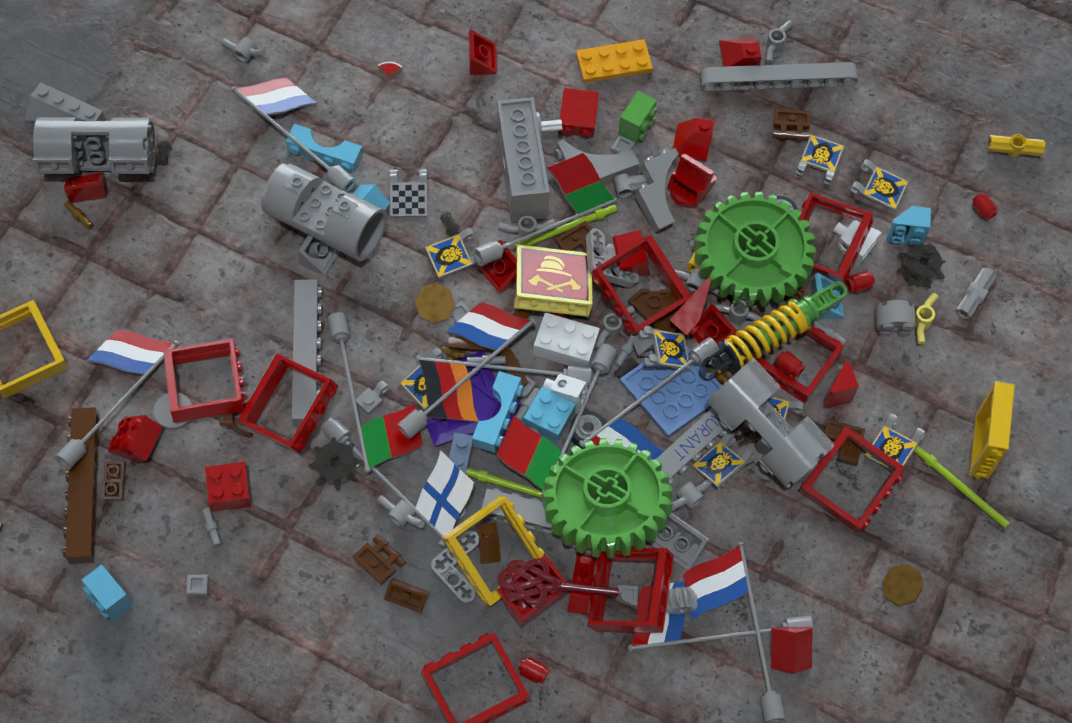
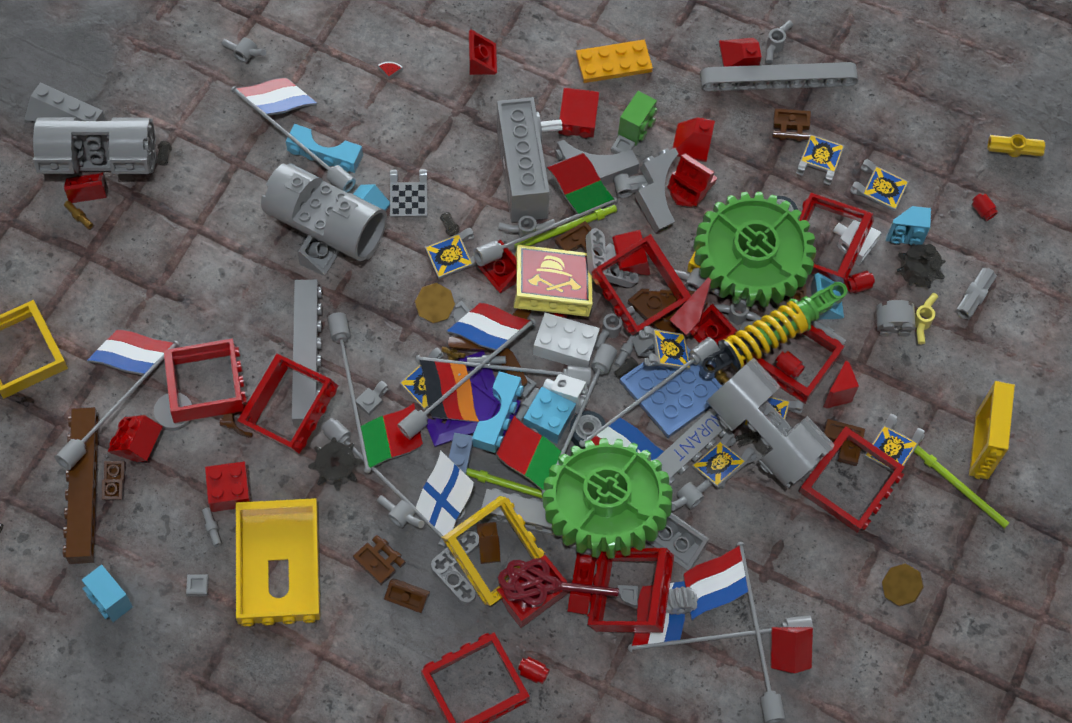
none -> yellow panel [236,498,320,627]

